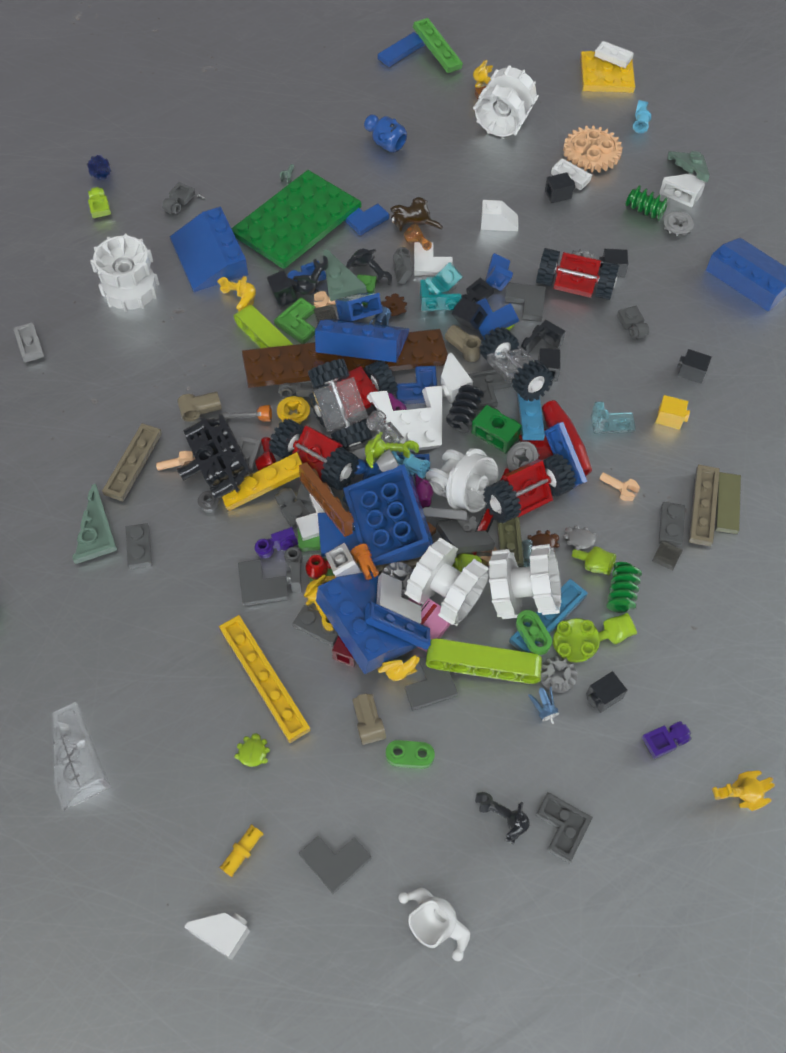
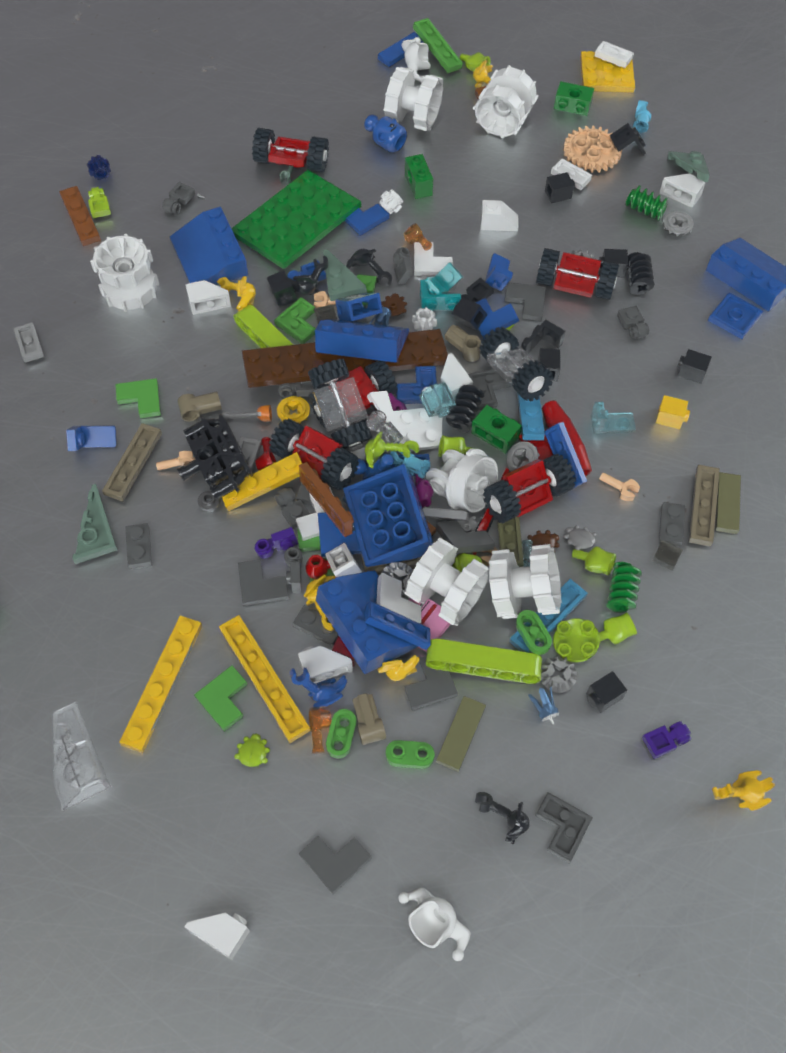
yellow pin [219,824,264,877] -> none
orange pin [351,544,379,580] -> none
light grey bar [376,449,400,472] -> none
dark brown animal [390,197,443,232] -> none
none -> dark orange plate [59,186,101,246]
none -> bracket [66,426,117,451]
none -> bright green tile [116,378,161,419]
none -> yellow plate [119,615,202,753]
none -> white slope [185,280,231,315]
none -> bright green tile [194,665,248,732]
none -> plate [252,128,329,173]
none -> blue piece [289,668,347,708]
none -> white slope [298,646,353,684]
none -> clear orange bar [309,707,331,754]
none -> bright green plate [326,709,357,759]
none -> white gear [379,189,404,214]
none -> white piece [384,67,444,131]
none -> white piece [401,37,431,83]
none -> green brick [405,154,433,199]
none -> white gear [412,307,437,331]
none -> clear light blue brick [419,383,456,418]
none -> olive tile [436,696,486,772]
none -> lime piece [438,435,472,457]
none -> lime piece [460,52,491,72]
none -> green brick [554,81,595,116]
none -> black bracket [609,123,646,155]
none -> black piece [627,252,655,295]
none -> blue tile [708,292,763,339]

